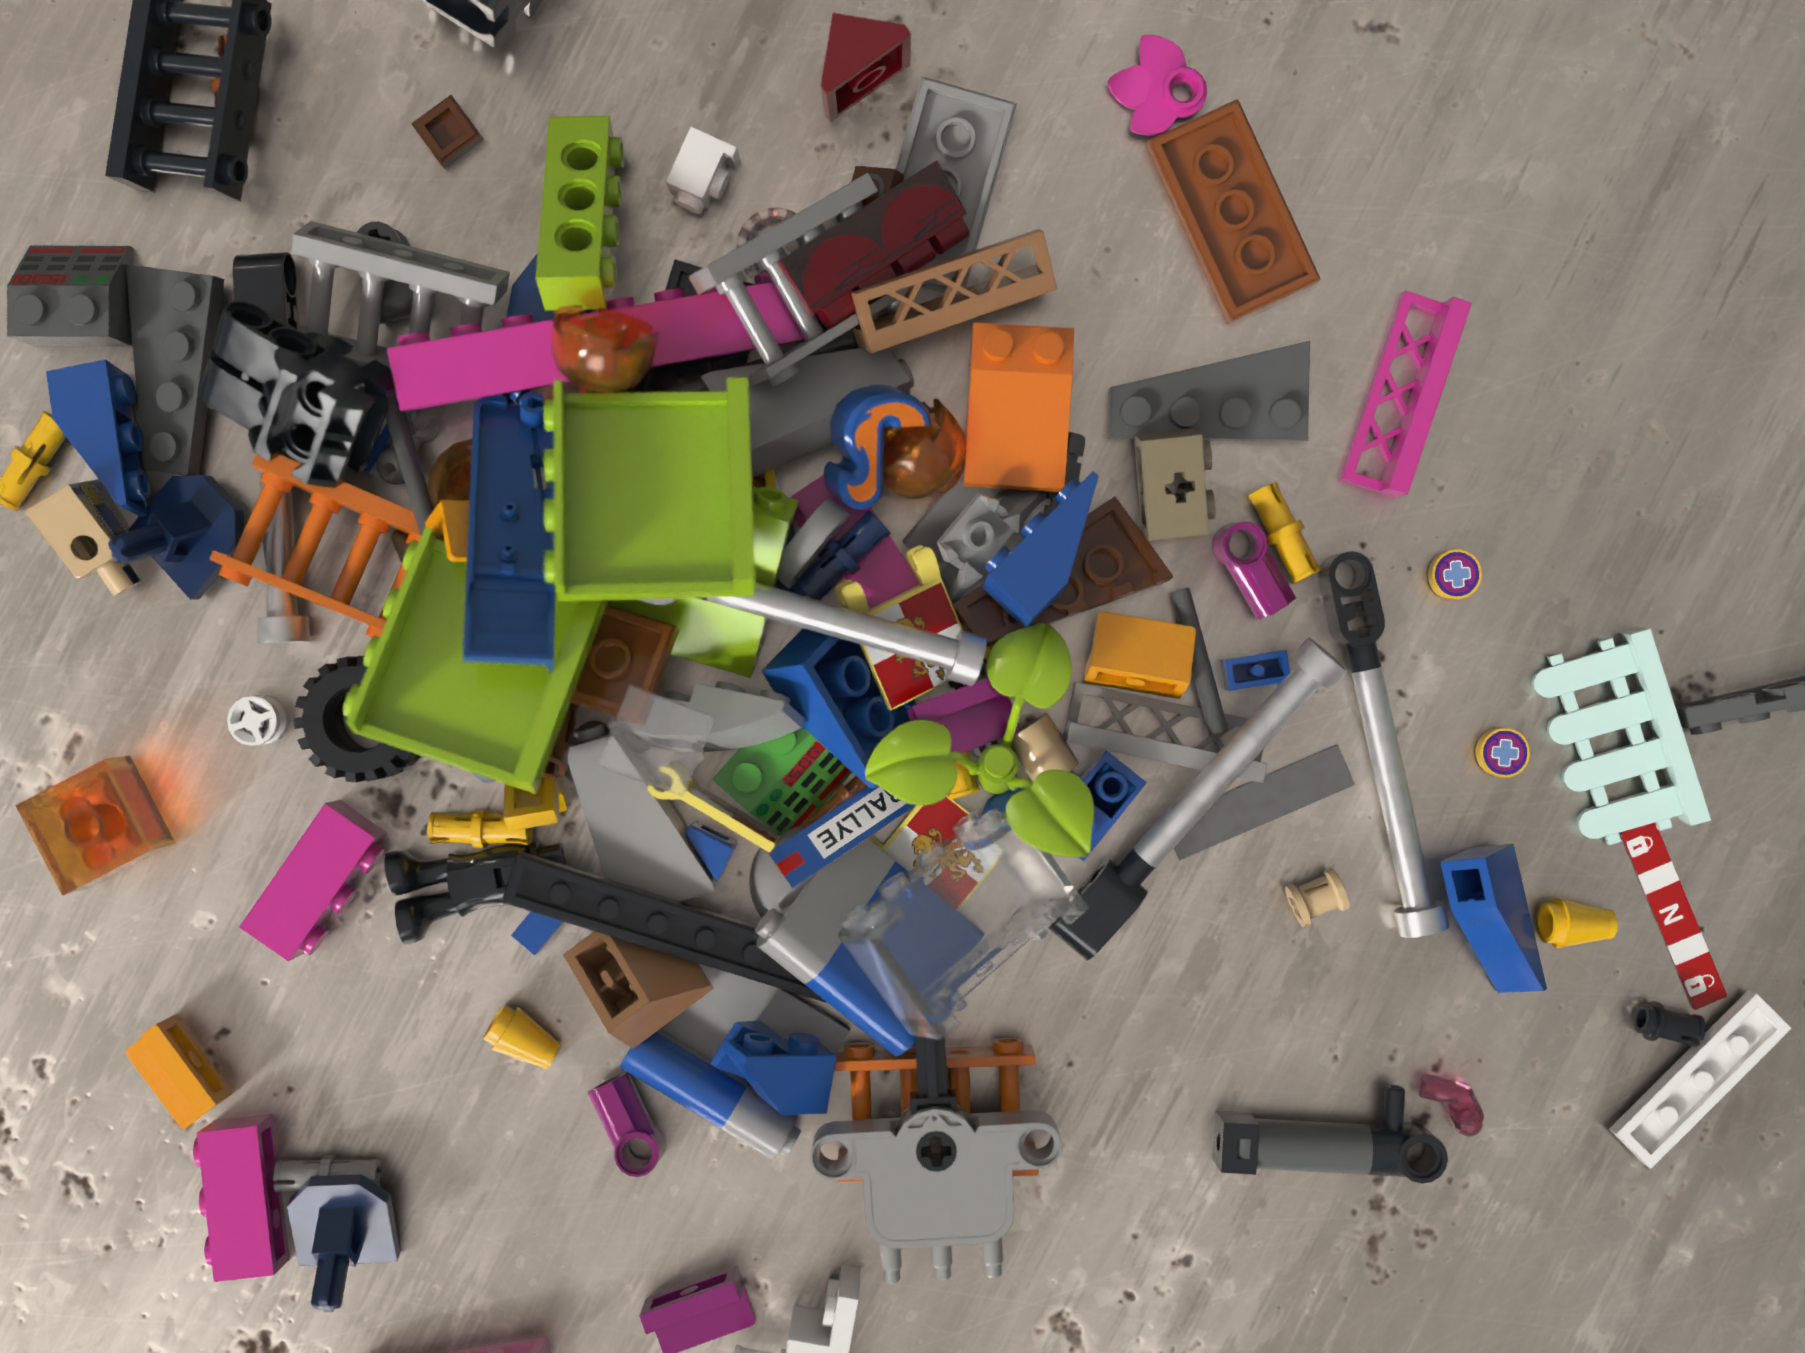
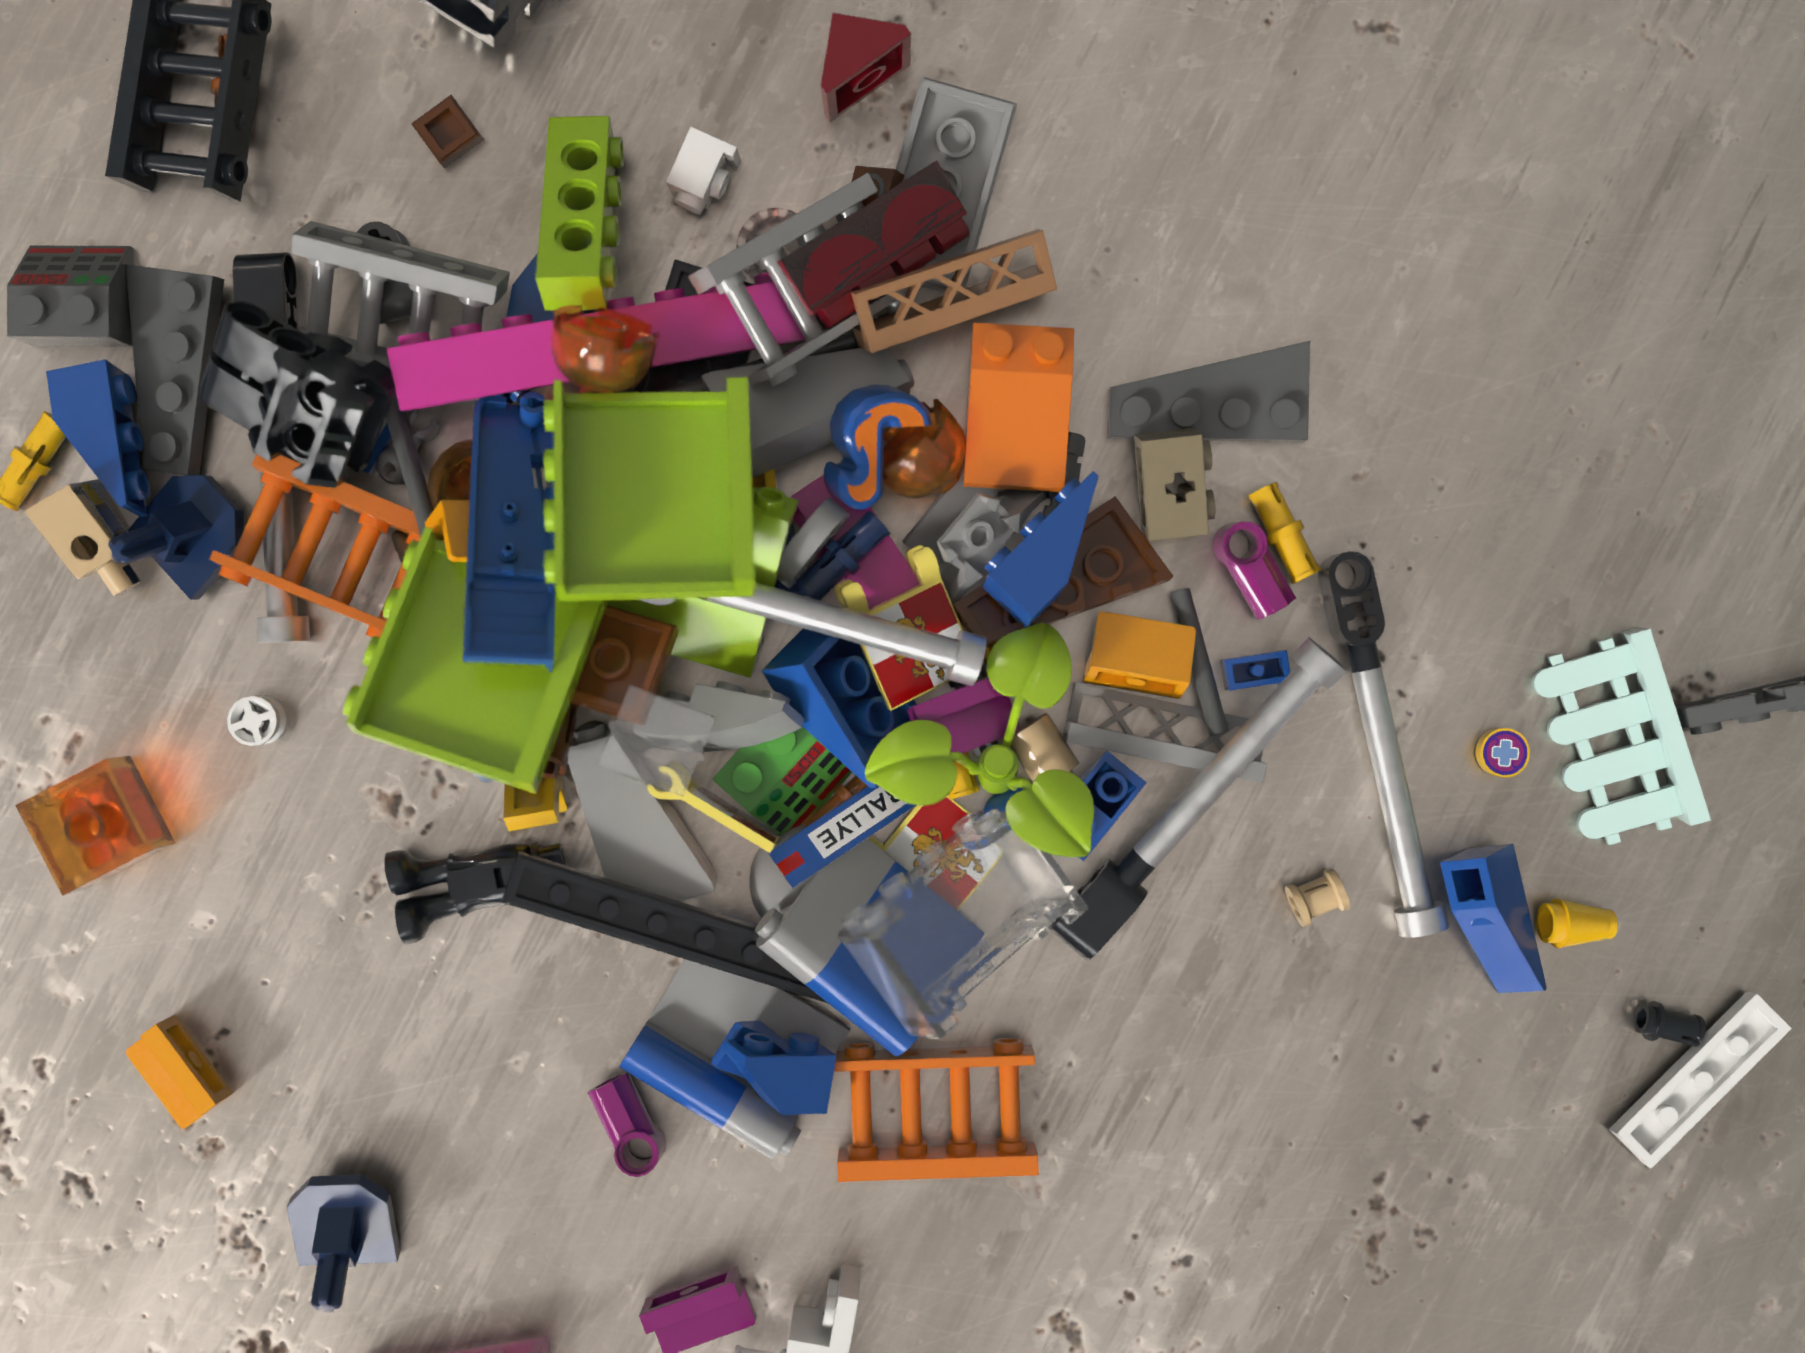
dark pink brick [193,1114,290,1282] -> none
dark pink brick [239,800,388,962] -> none
light grey pin [273,1155,381,1192] -> none
black tyre [294,656,420,783] -> none
yellow pin [427,809,534,848] -> none
yellow cone [483,1004,561,1070] -> none
blue piece [511,912,564,955] -> none
medium nougat slope [563,931,714,1049] -> none
blue slope [686,821,738,881] -> none
light grey piece [810,1023,1063,1284] -> none
dark pink plate [1108,35,1207,136] -> none
dark orange tile [1146,99,1321,324] -> none
flat silver sticker [1174,744,1355,861] -> none
piece [1213,1085,1448,1184] -> none
dark pink fence [1339,290,1472,498] -> none
clear pink arm [1419,1073,1484,1137] -> none
tile [1428,549,1482,600] -> none
red sticker [1620,822,1727,1010] -> none

